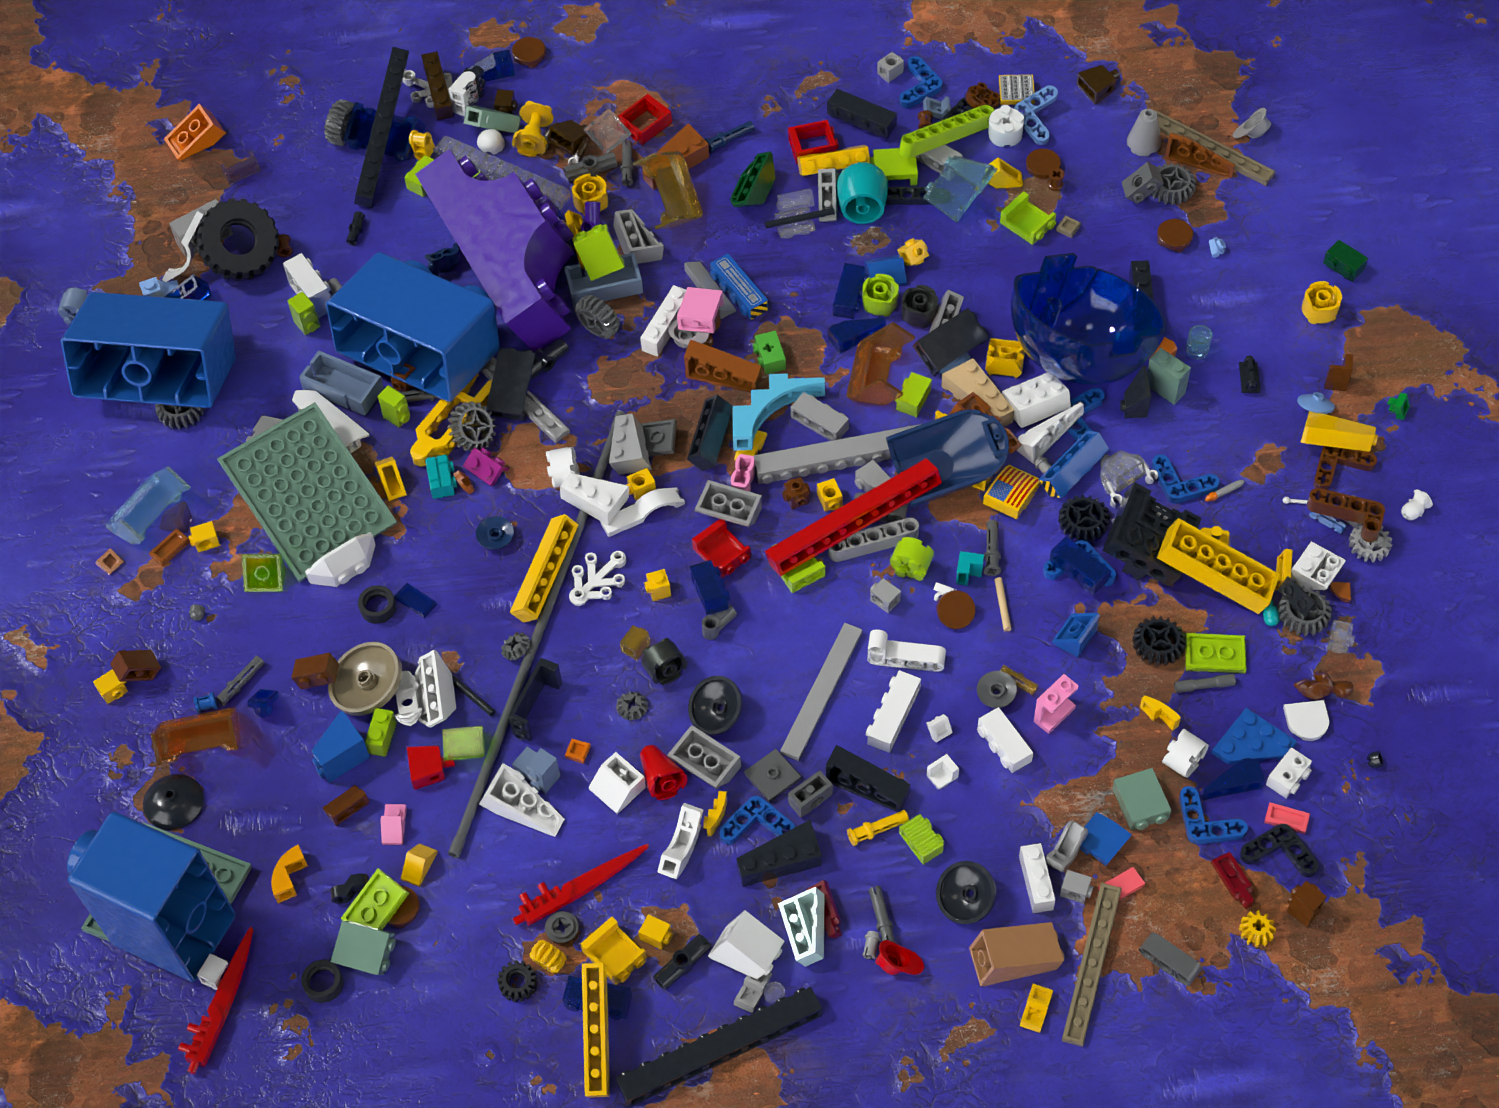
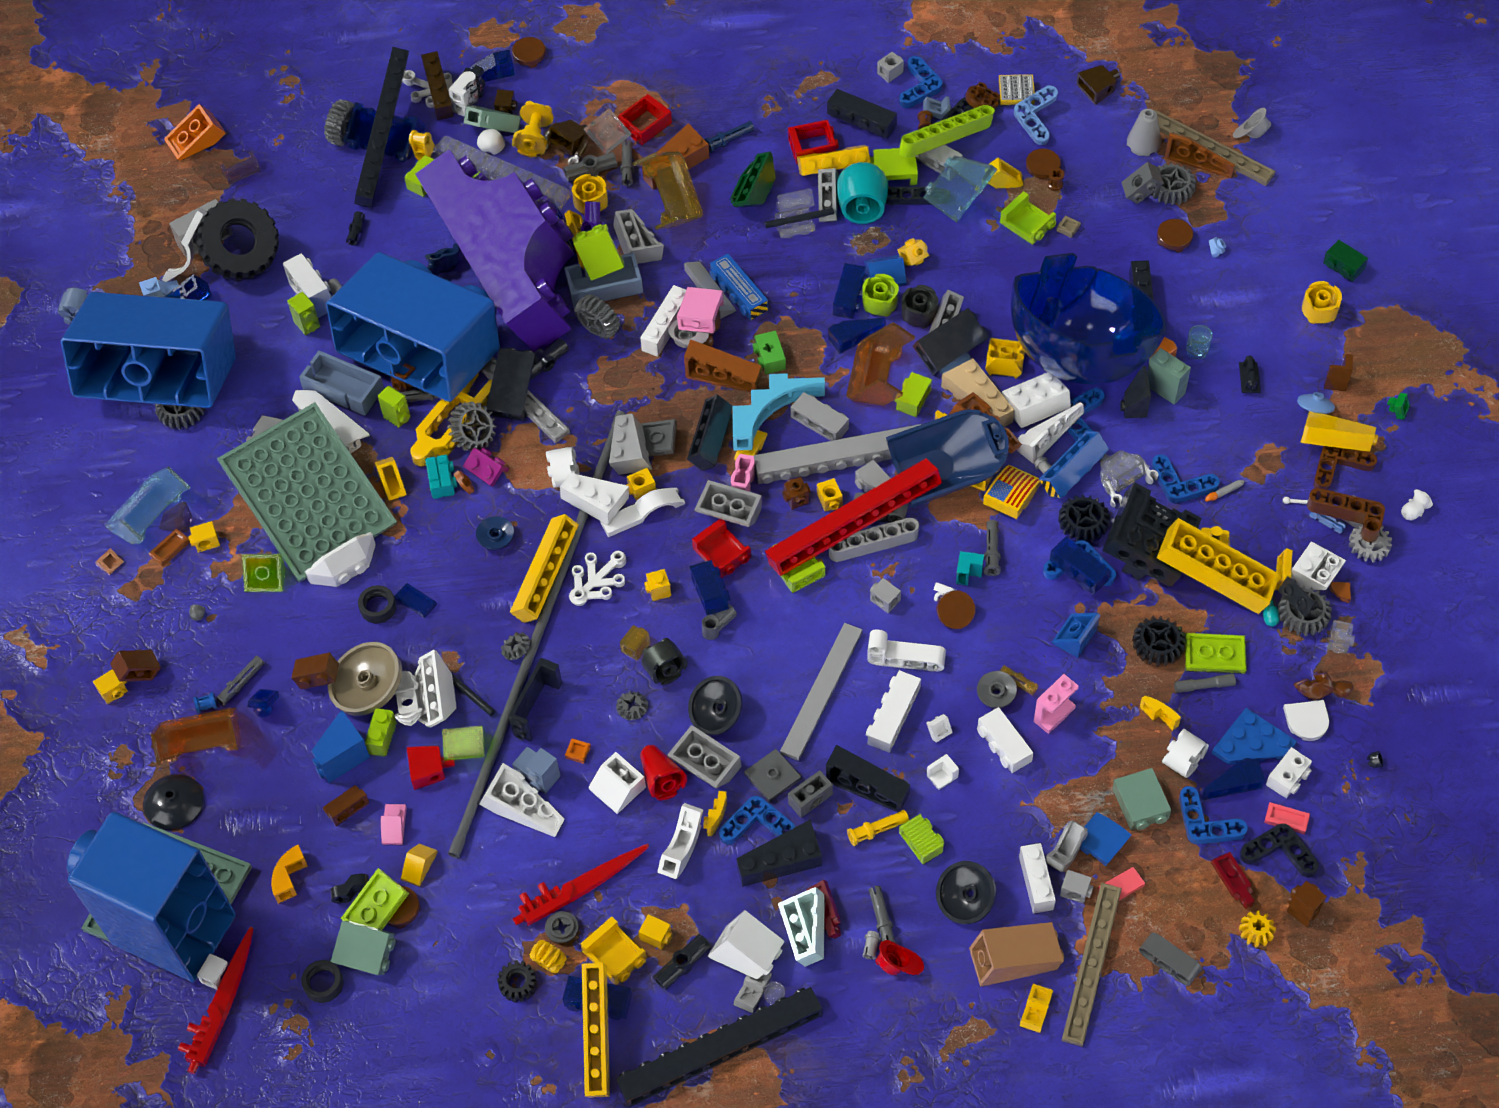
reddish brown bush [277,234,293,258] -> none
lime brick [890,537,934,581] -> none
white brick [988,105,1024,147] -> none
tan bar [995,577,1011,631] -> none

